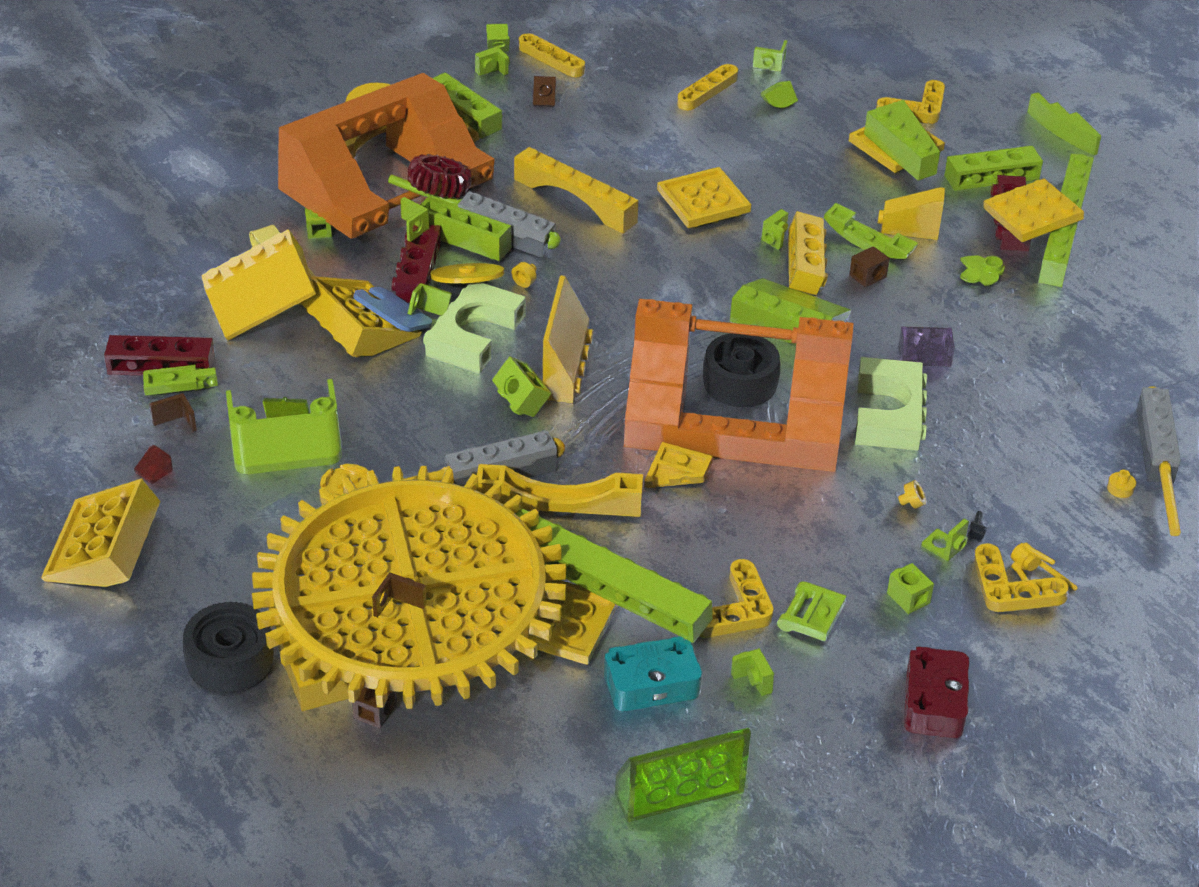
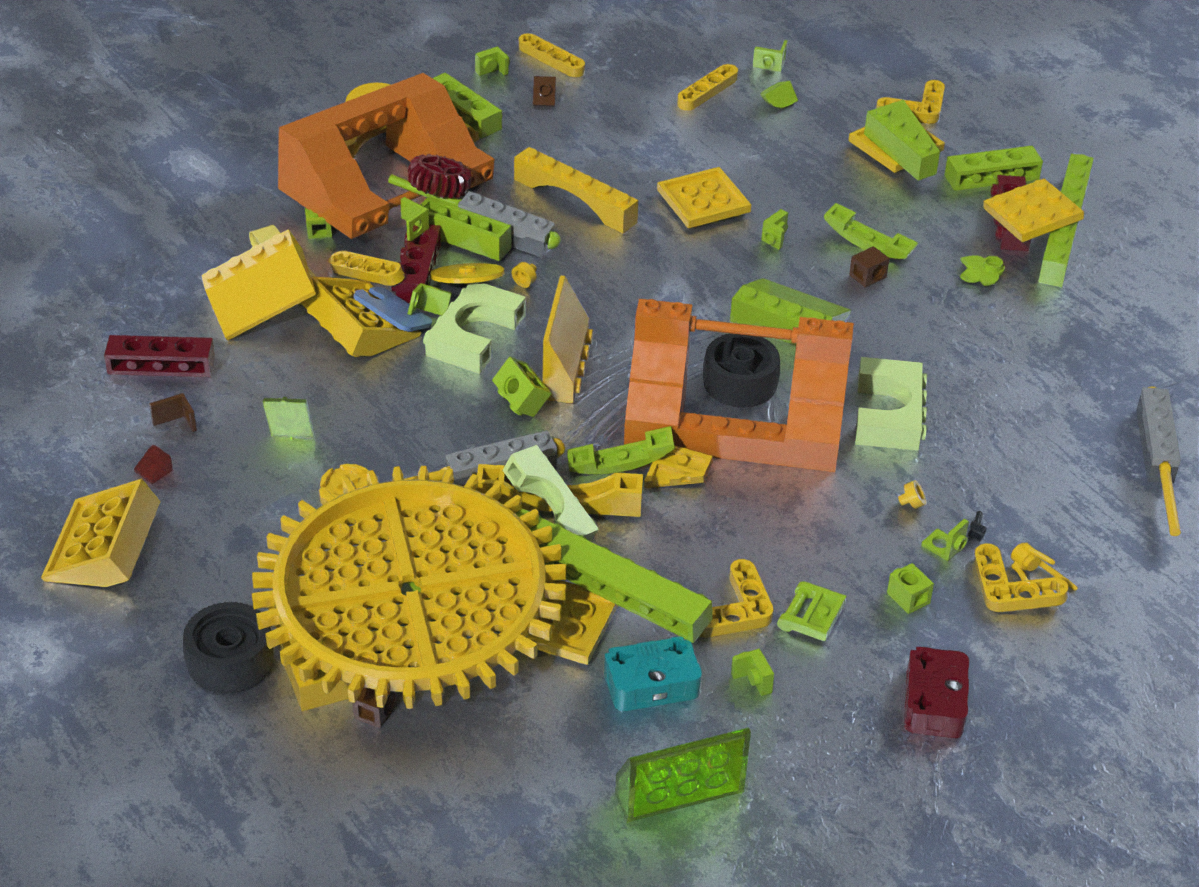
lime hinge [143,365,218,396] -> none
lime windscreen [226,379,342,474] -> none
reddish brown bracket [372,572,427,618] -> none
lime bracket [486,24,510,52] -> none
yellow brick [788,211,828,295] -> none
yellow slope [877,187,945,240] -> none
clear purple brick [898,326,955,367] -> none
lime slope [1027,92,1101,155] -> none
yellow tile [1107,469,1136,498] -> none
none -> yellow beam [328,251,405,286]
none -> yellowish green arch [502,445,599,542]
none -> lime slope [567,426,675,475]

